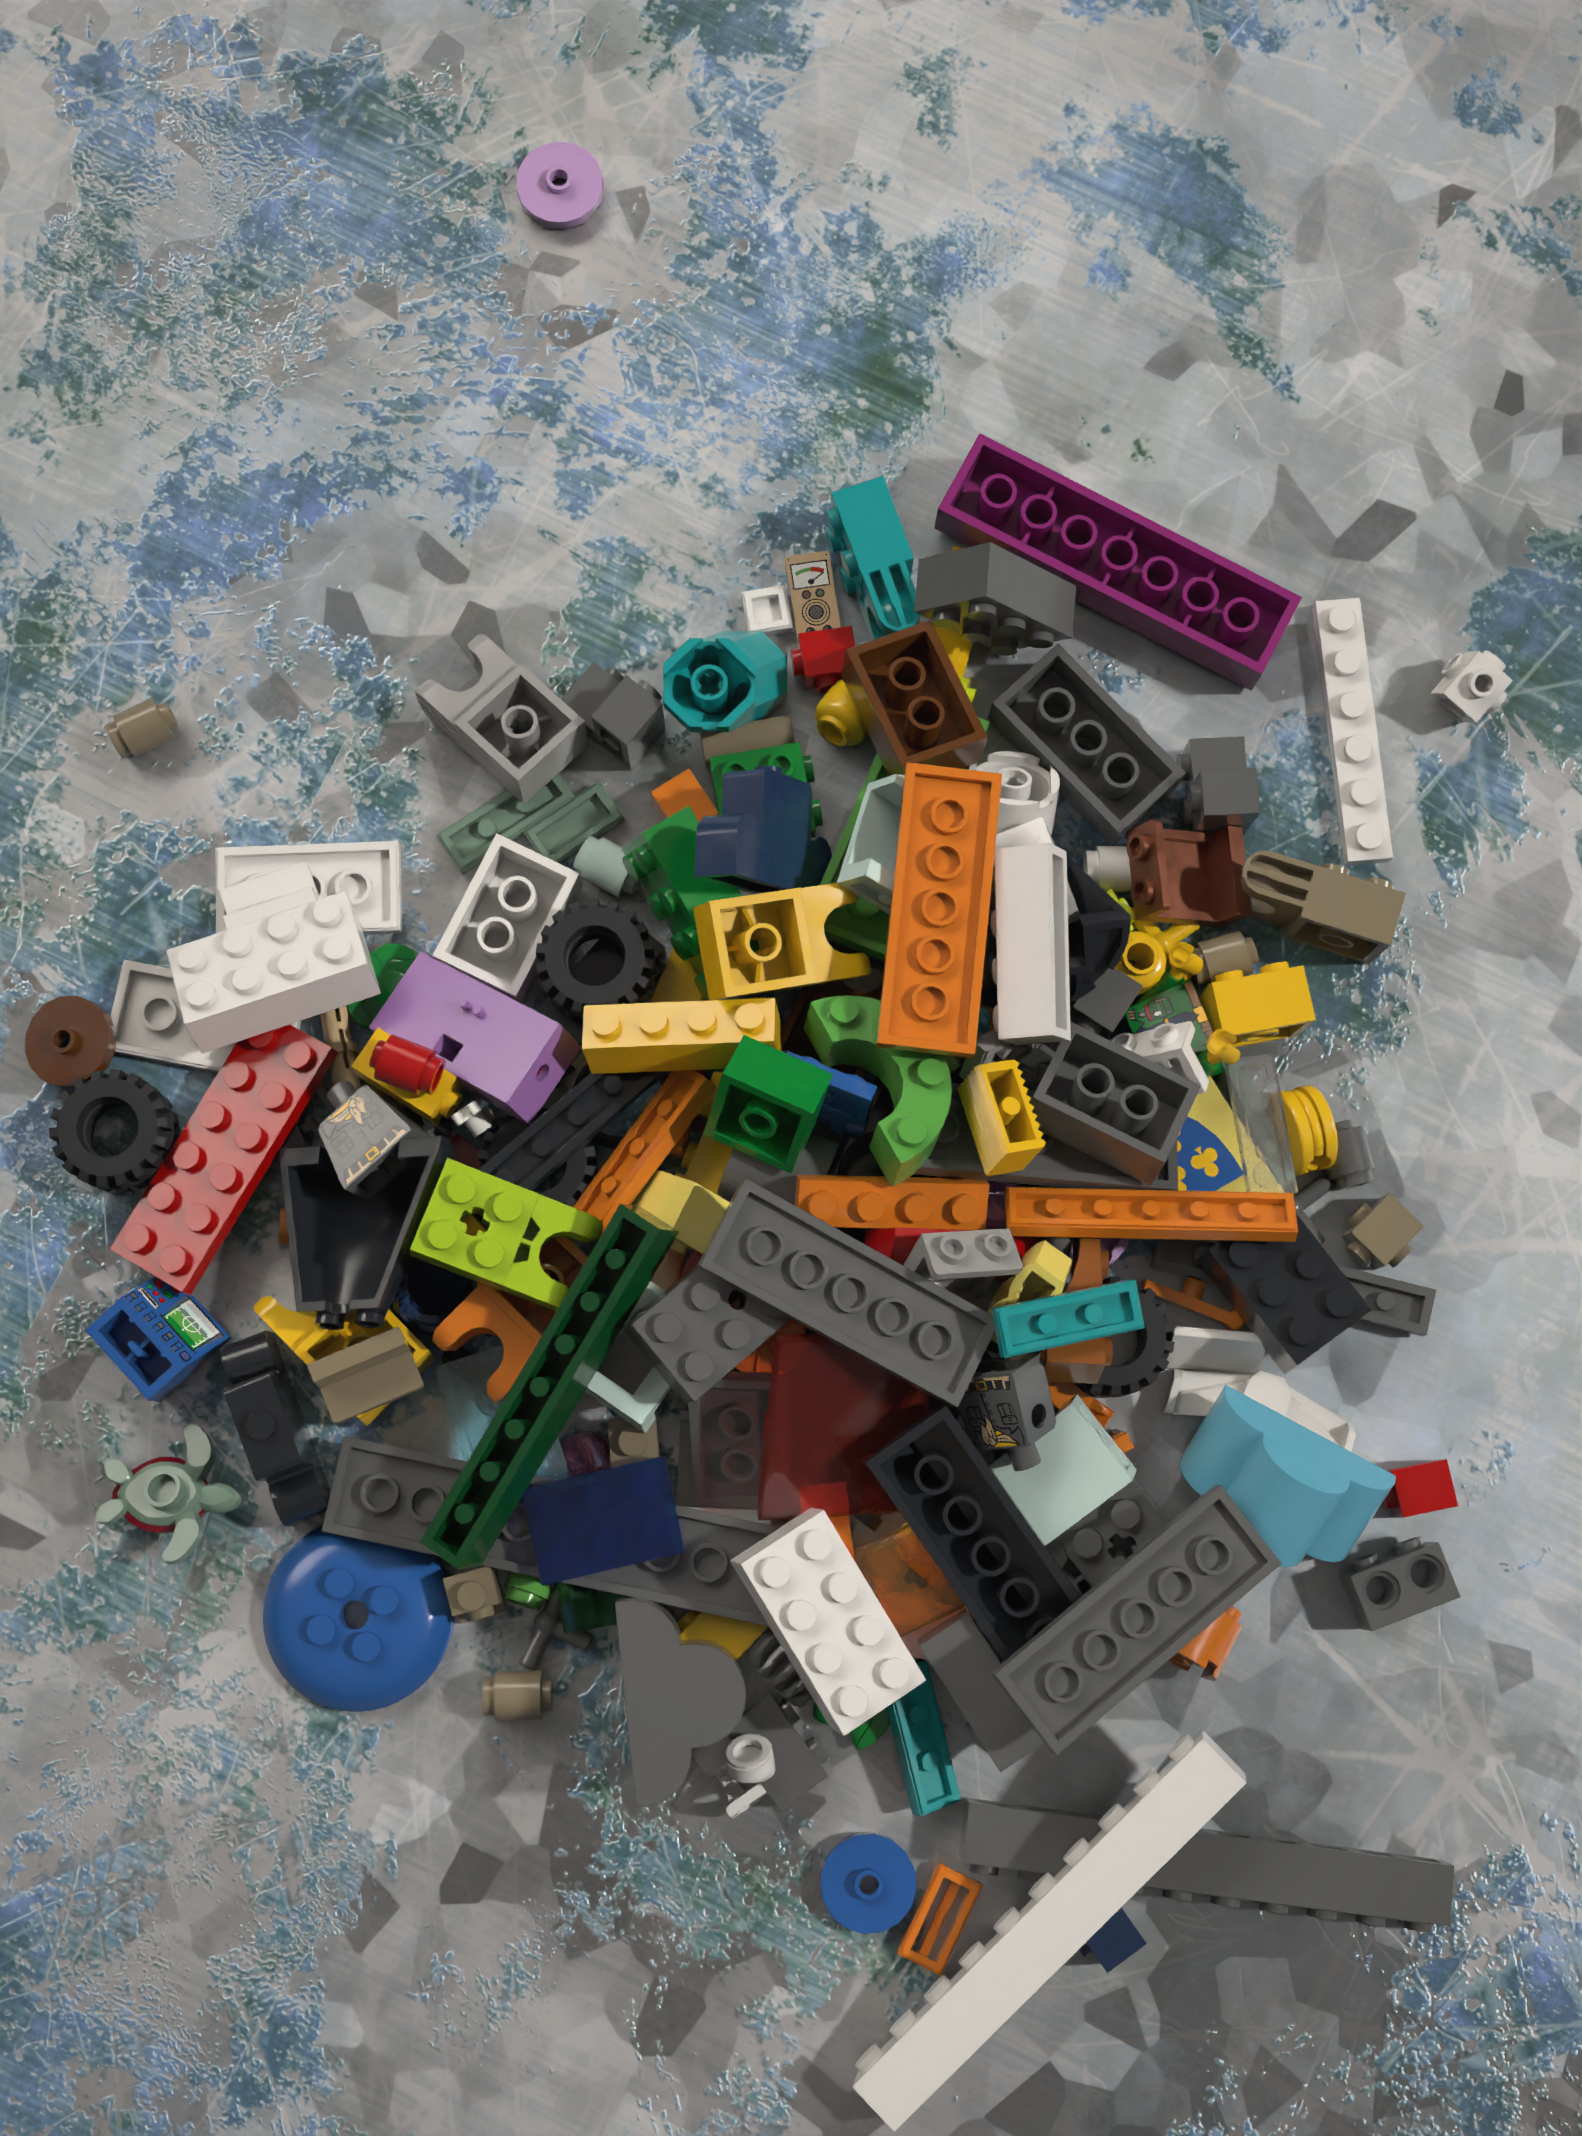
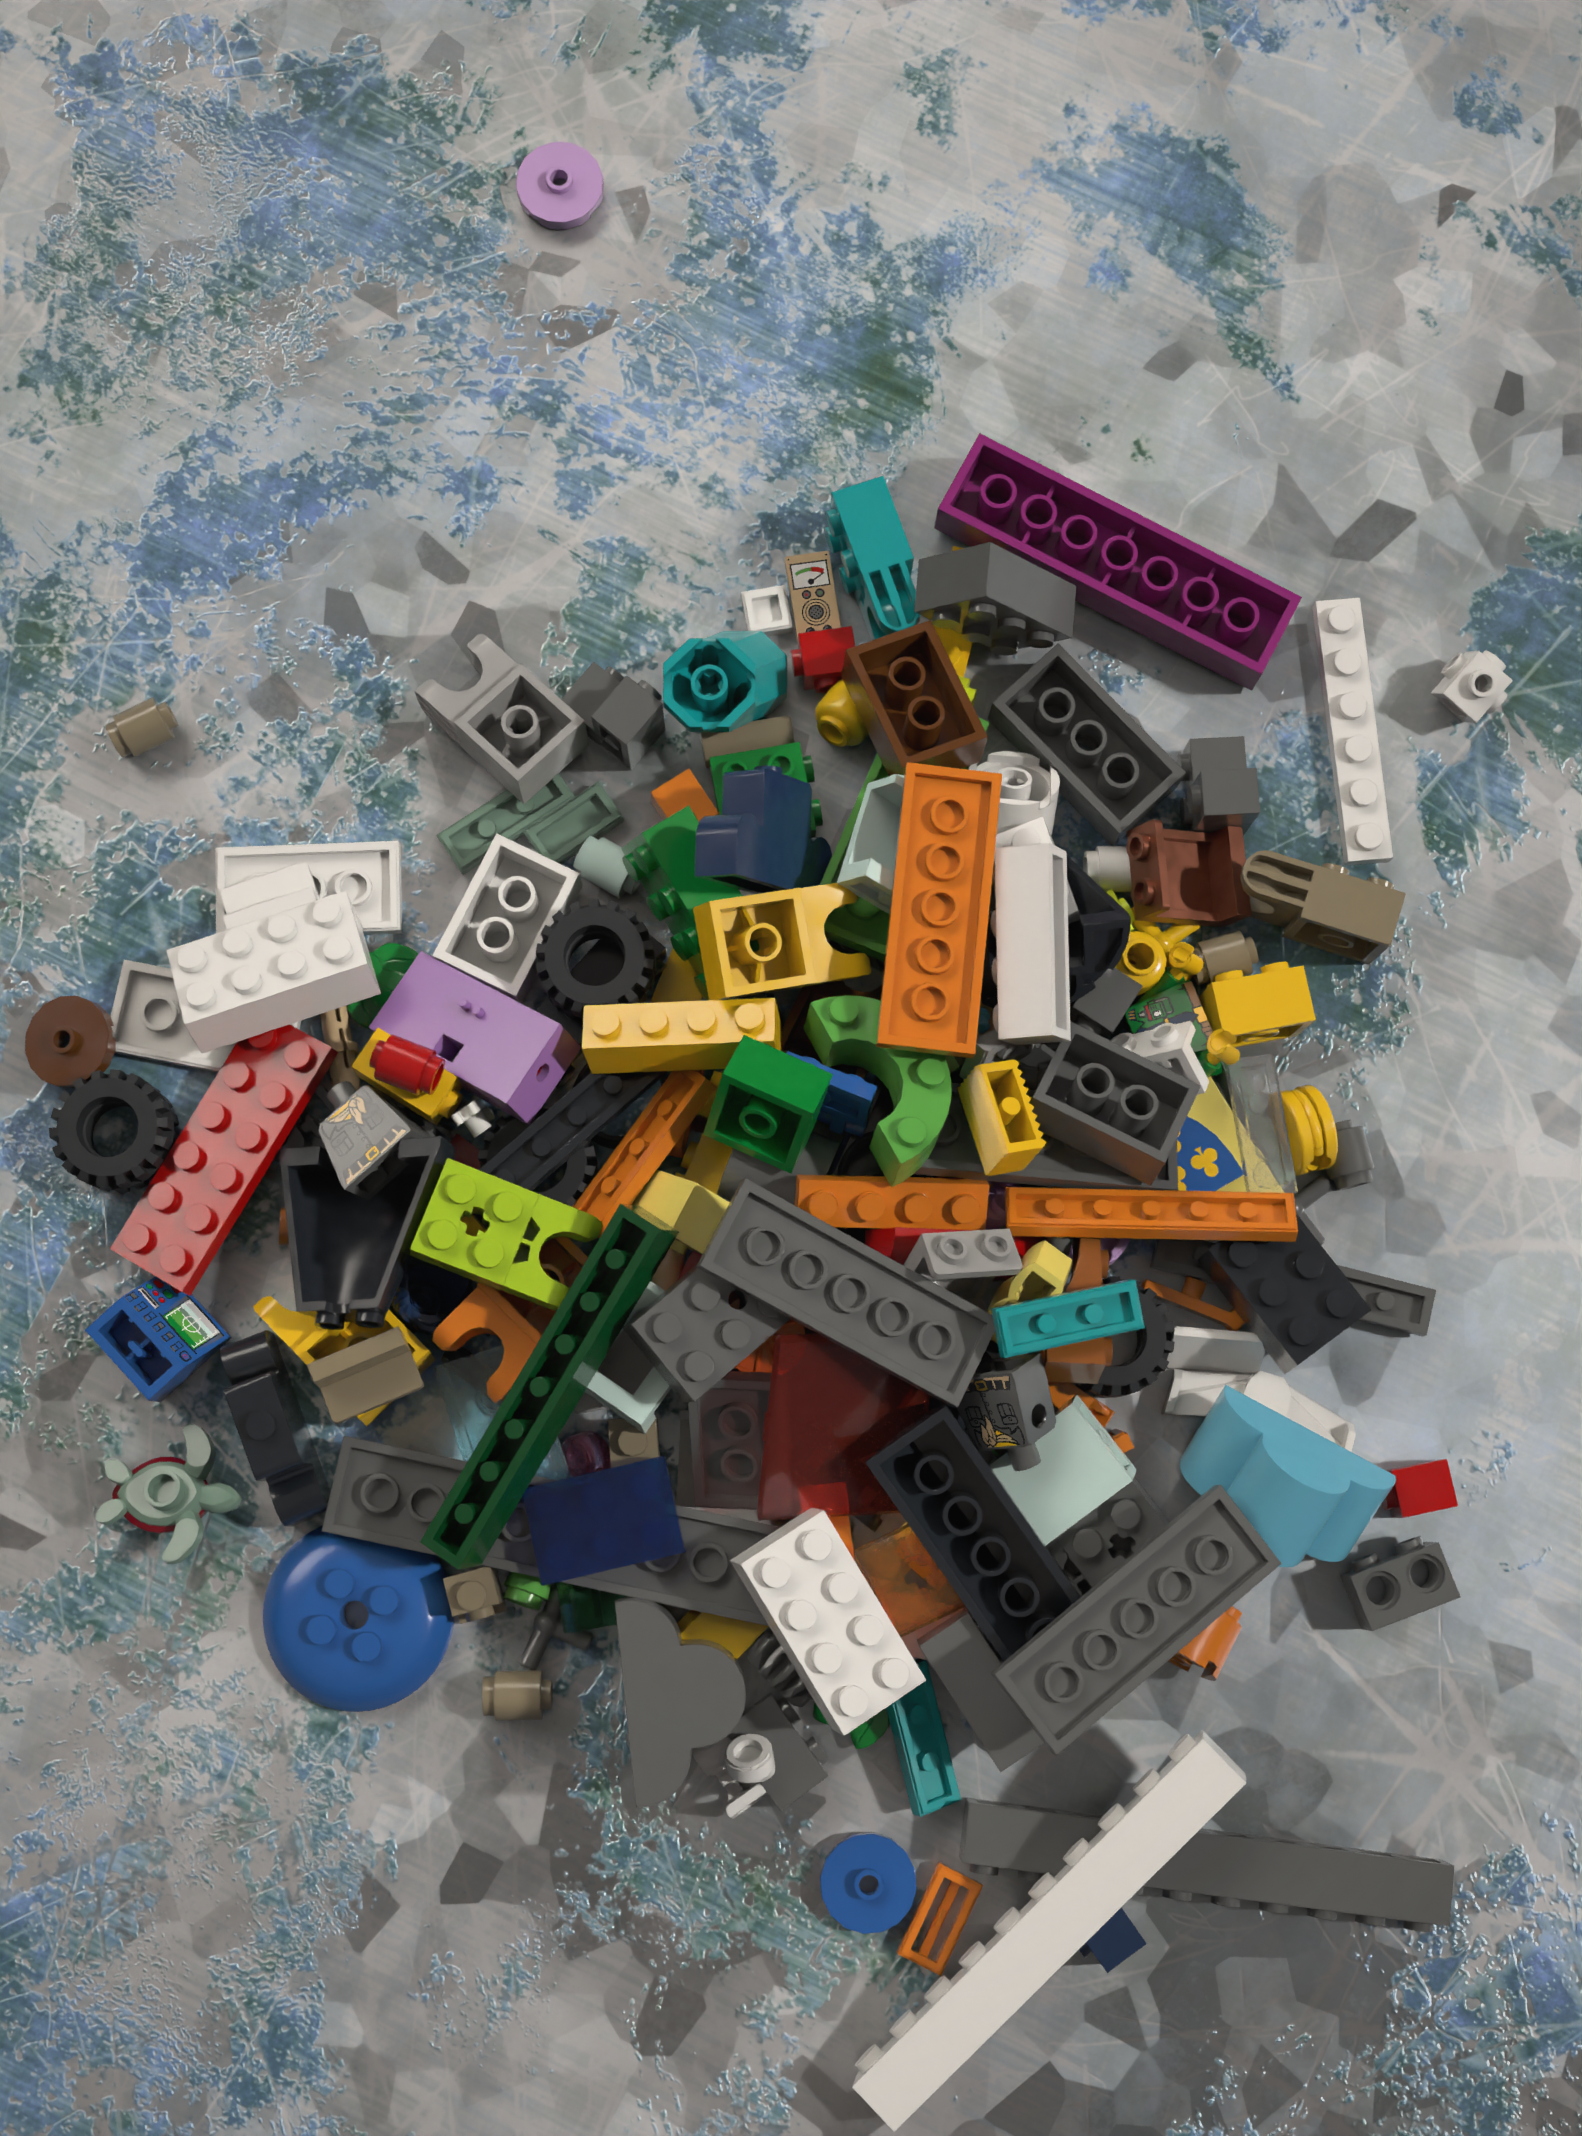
dark tan brick [1341,1193,1424,1270] -> none

